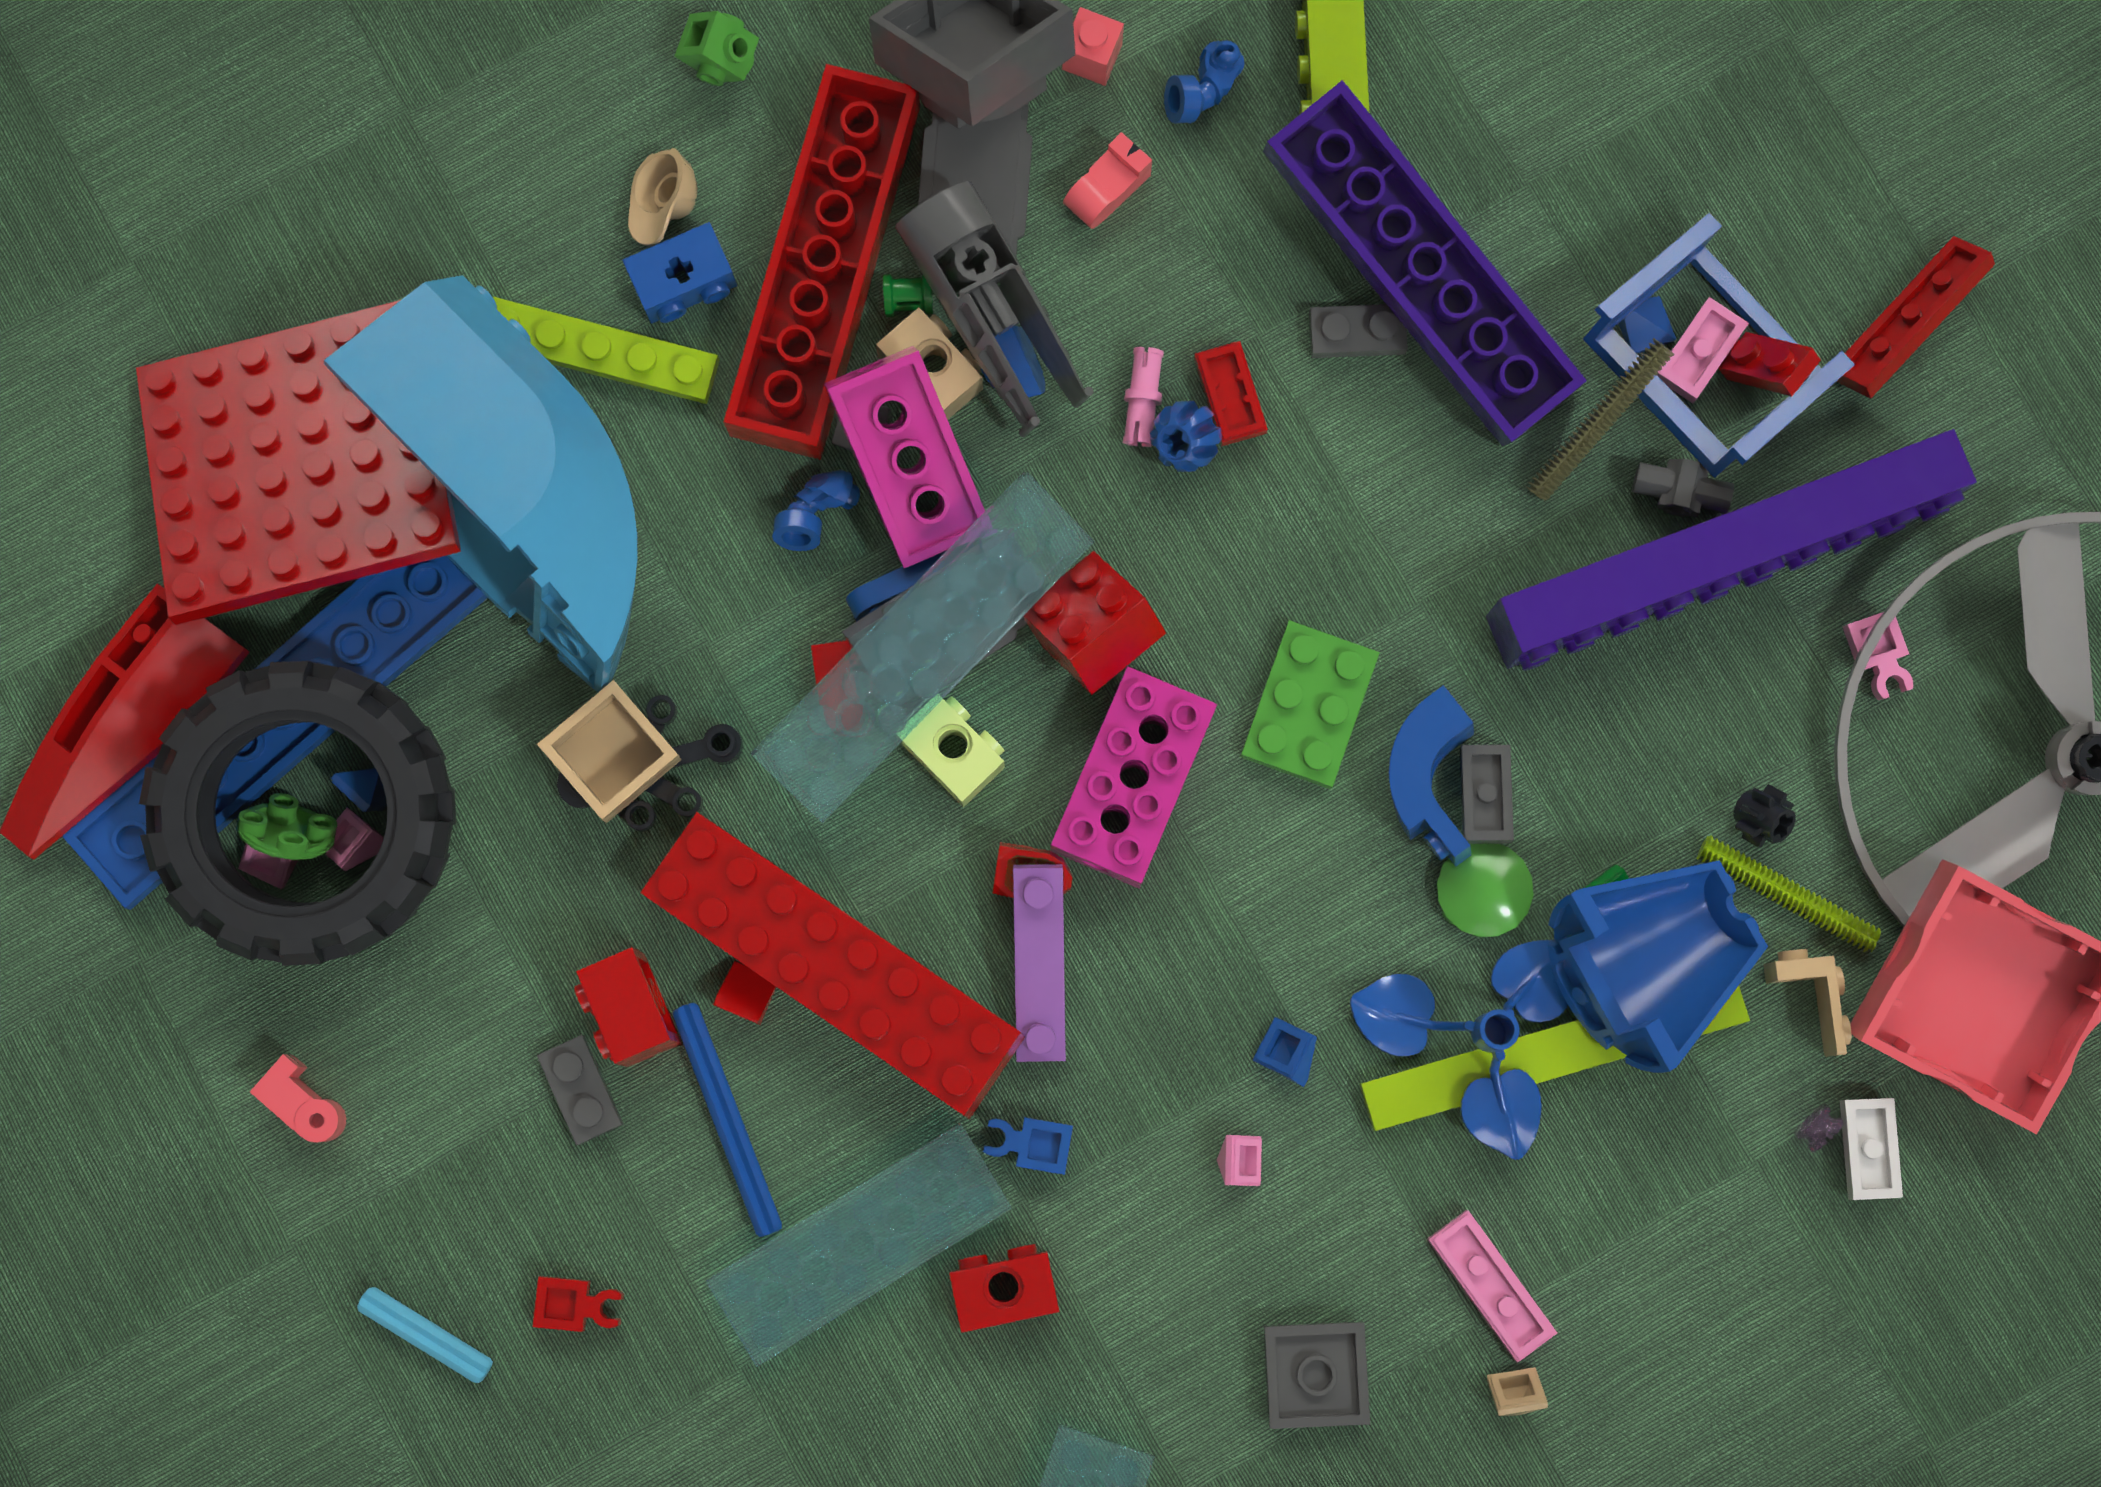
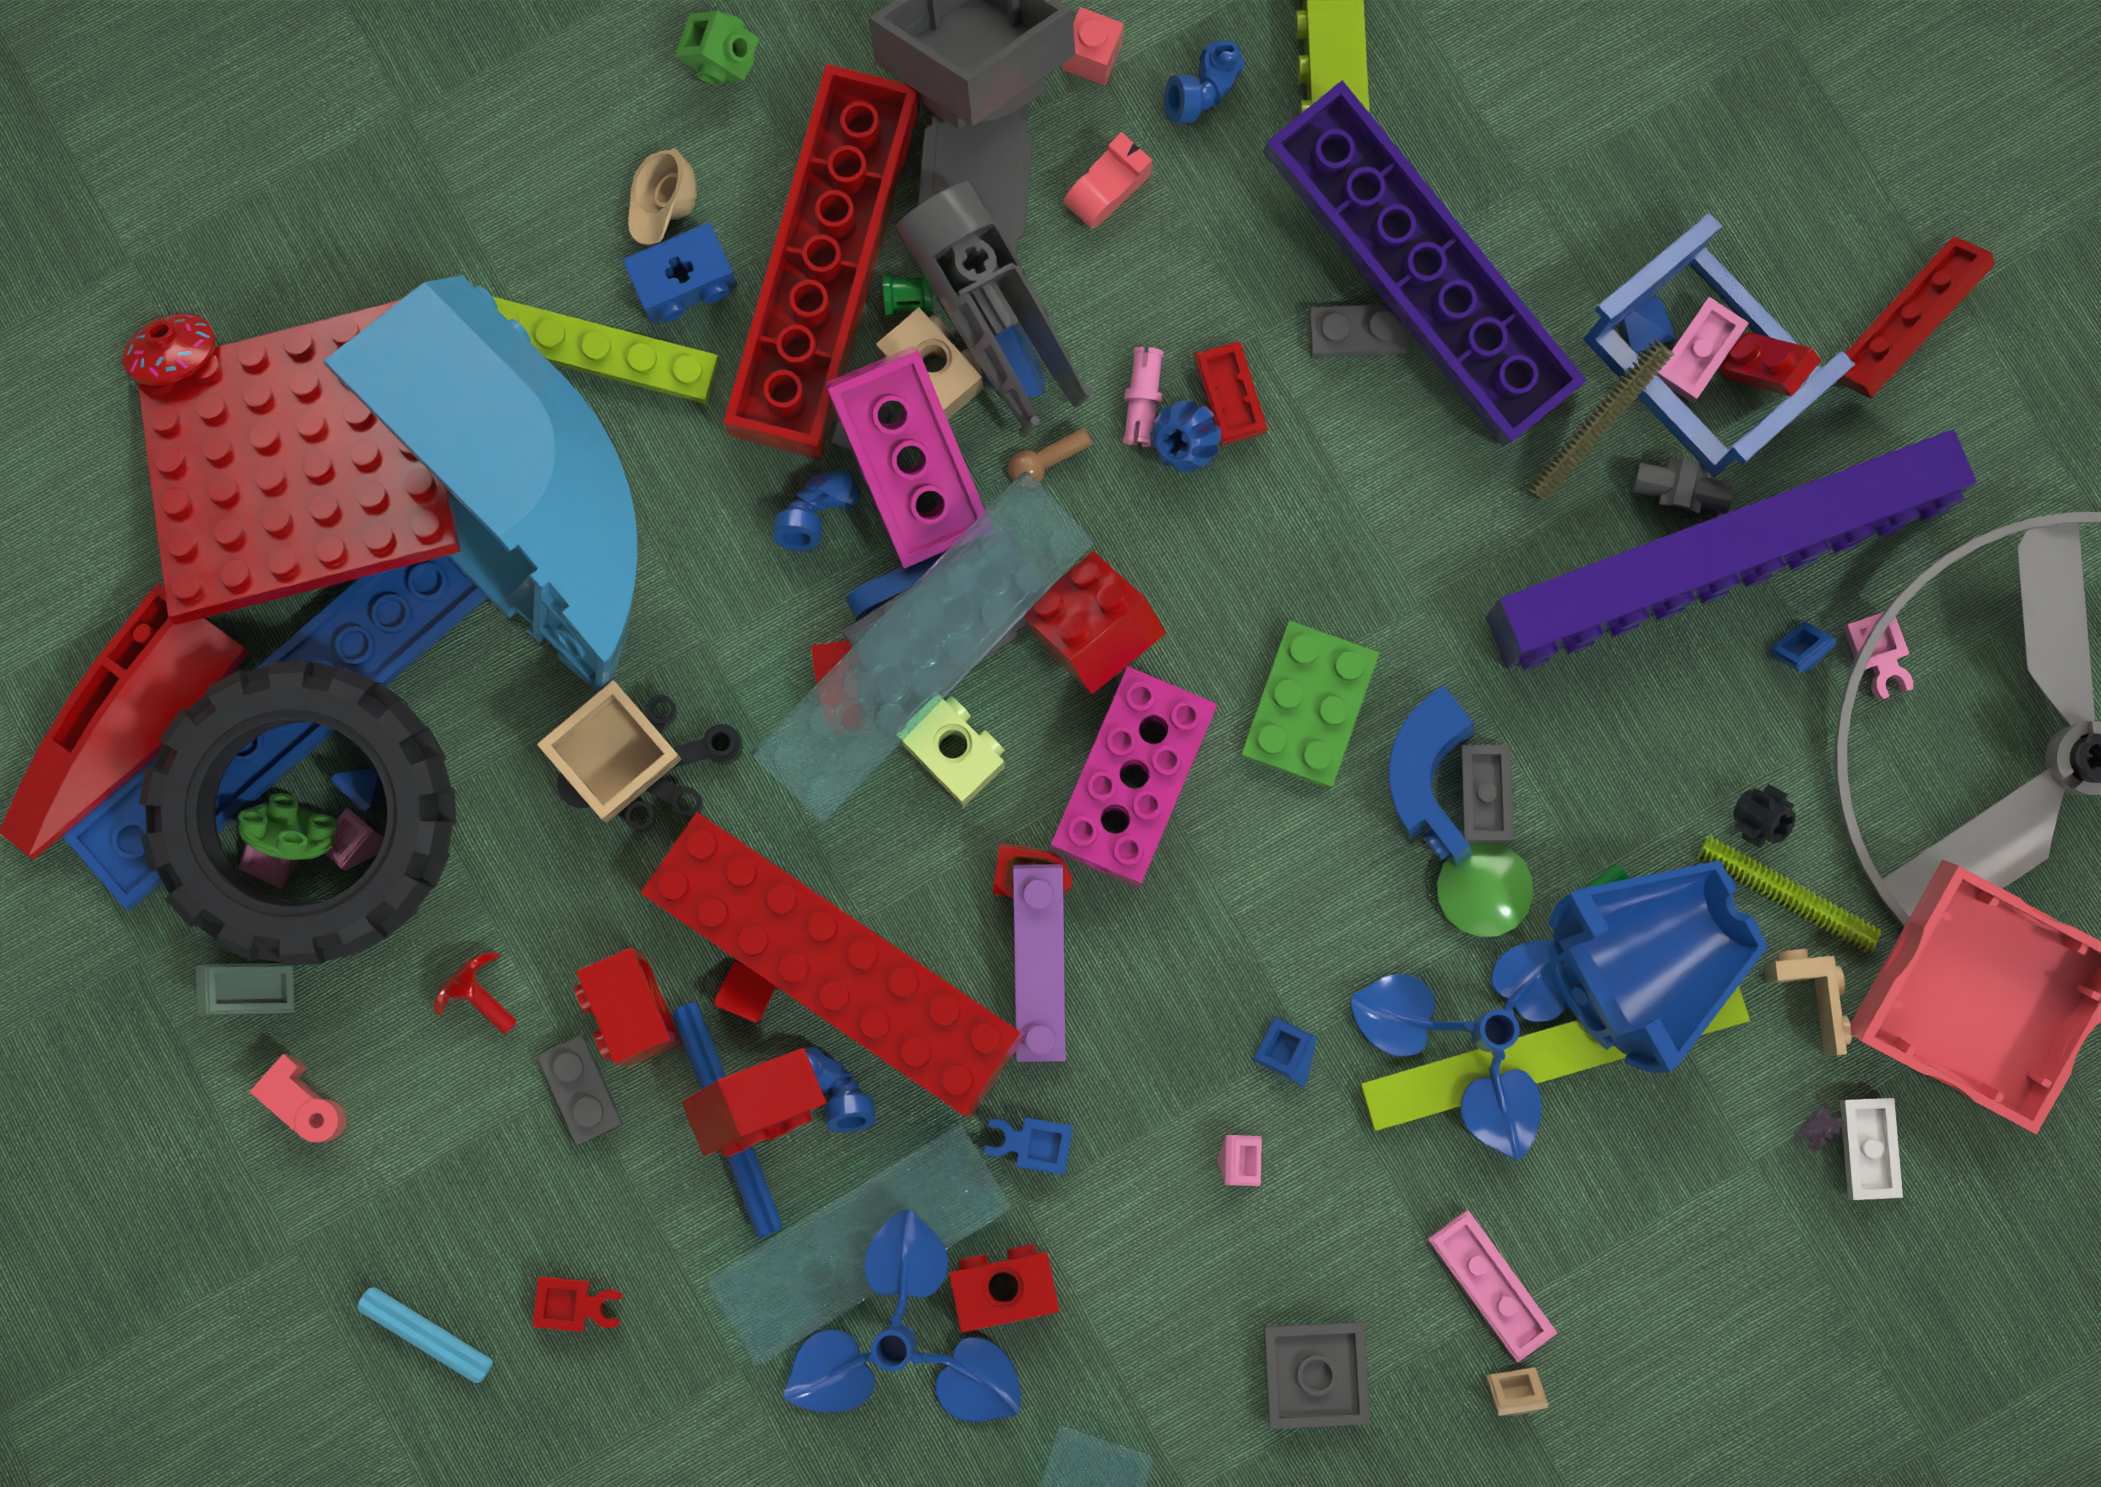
none -> red dish [122,313,216,386]
none -> sand green tile [196,964,295,1016]
none -> red plant [434,952,517,1035]
none -> red brick [681,1048,827,1159]
none -> blue plant [783,1209,1021,1422]
none -> blue arm [805,1047,876,1133]
none -> medium nougat bar [1007,427,1093,488]
none -> blue slope [1768,621,1837,673]

